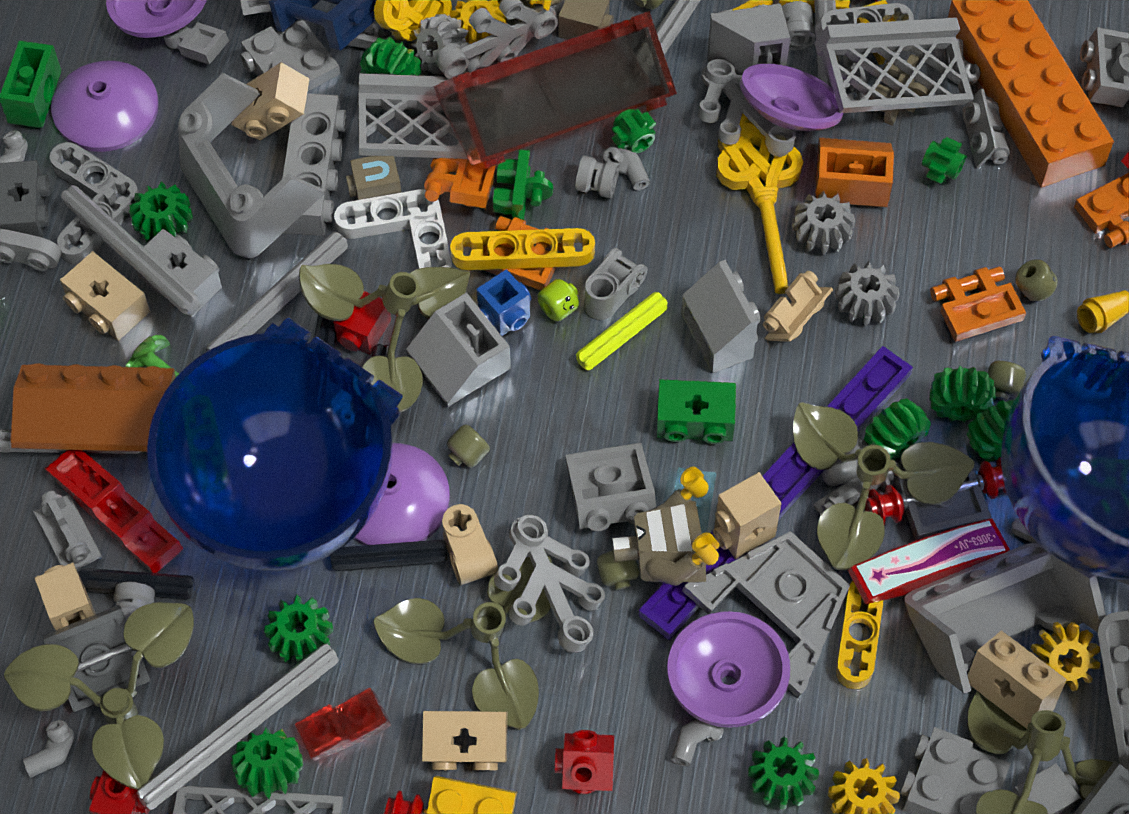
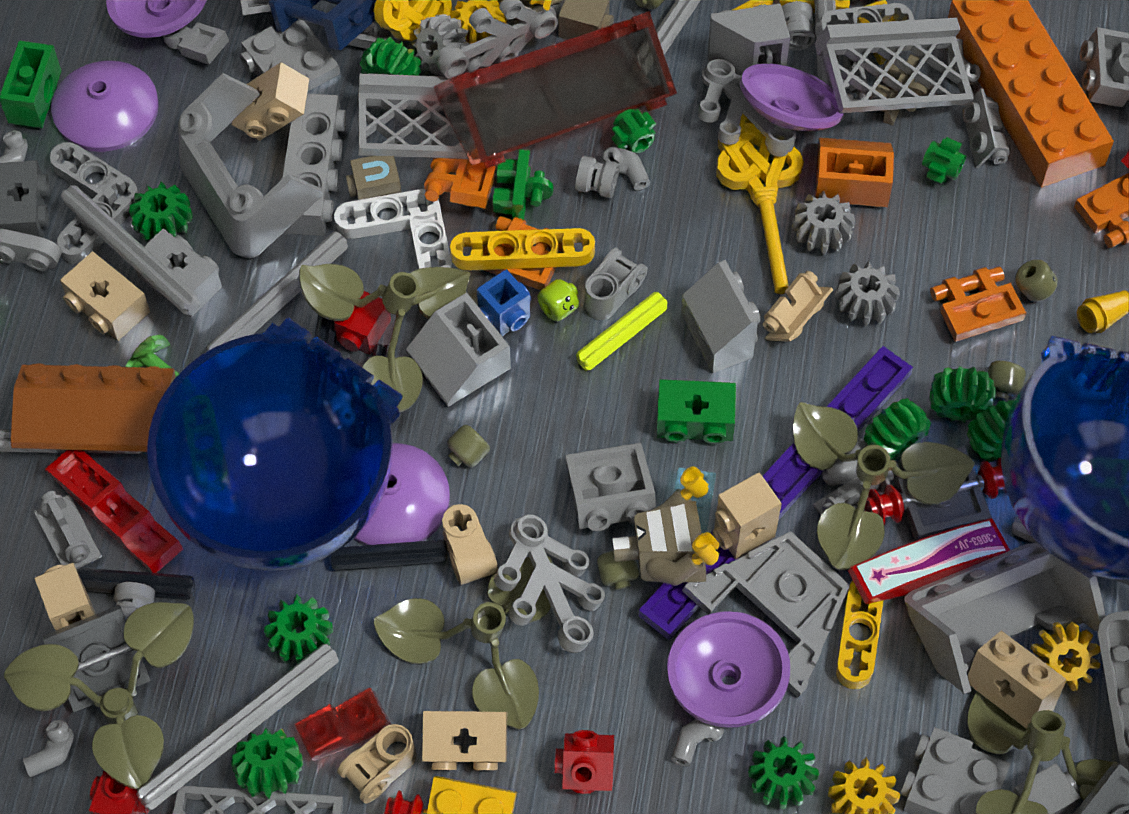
none -> tan piece [337,724,417,804]

